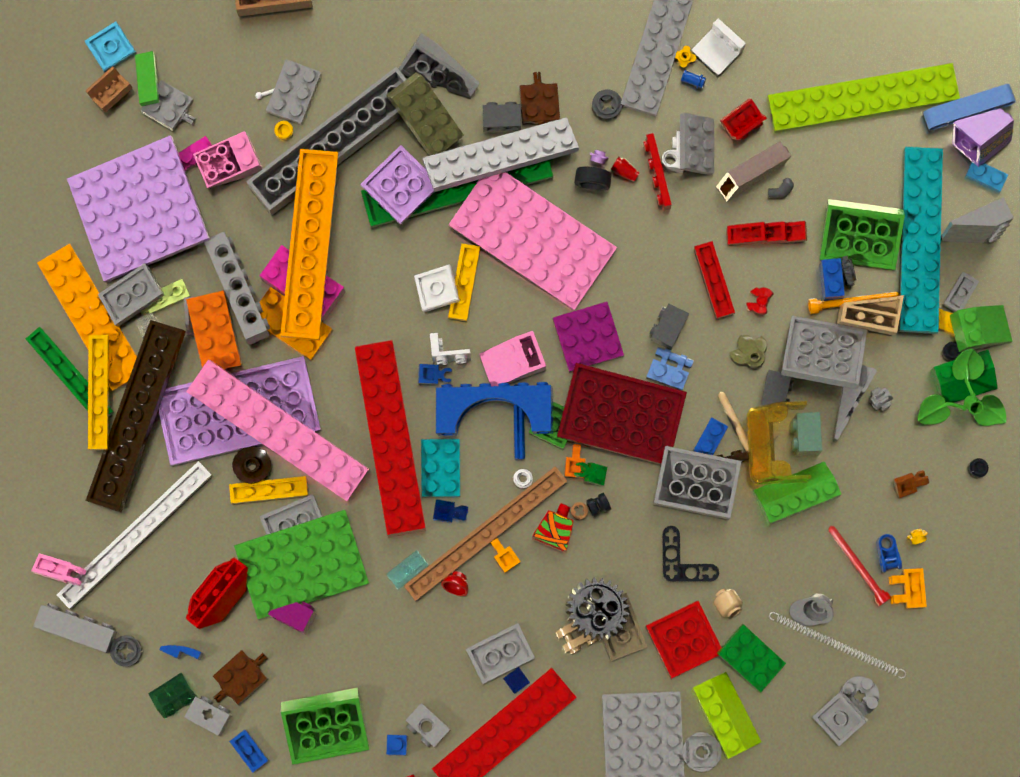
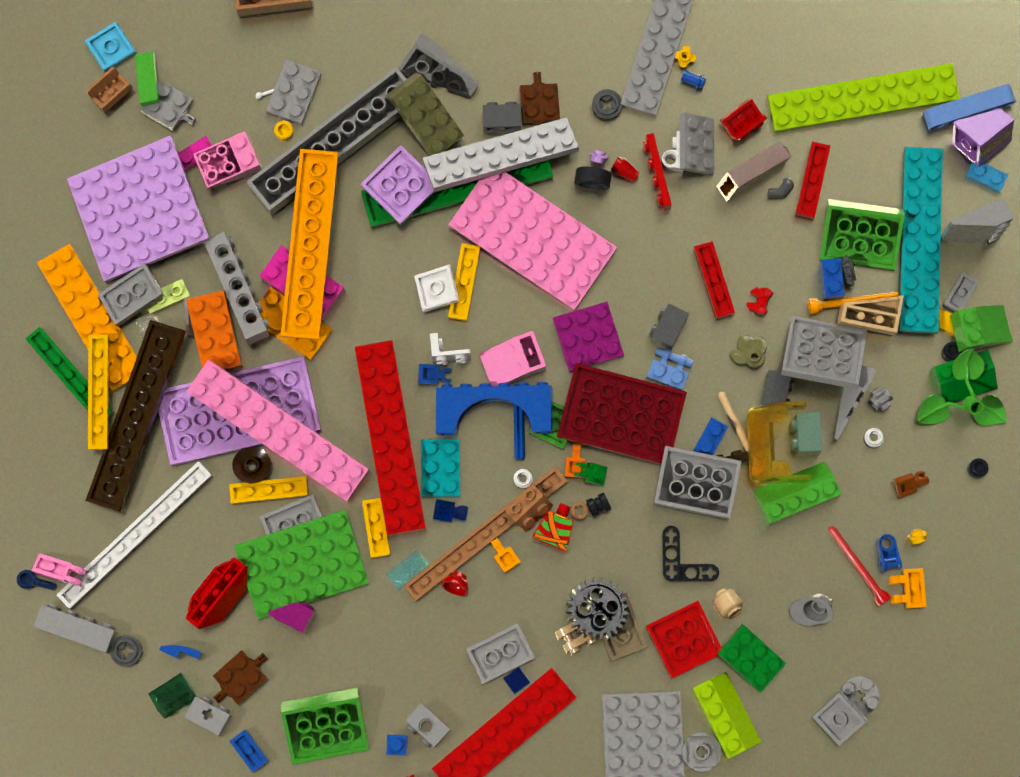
white bracket [692,18,746,75] -> none
red slope [727,221,807,245] -> none
white piece [769,612,906,678] -> none
none -> dark blue plate [17,570,56,590]
none -> yellow plate [362,498,390,558]
none -> medium nougat bracket [506,485,553,532]
none -> red plate [796,141,831,219]
none -> white plate [864,428,884,447]

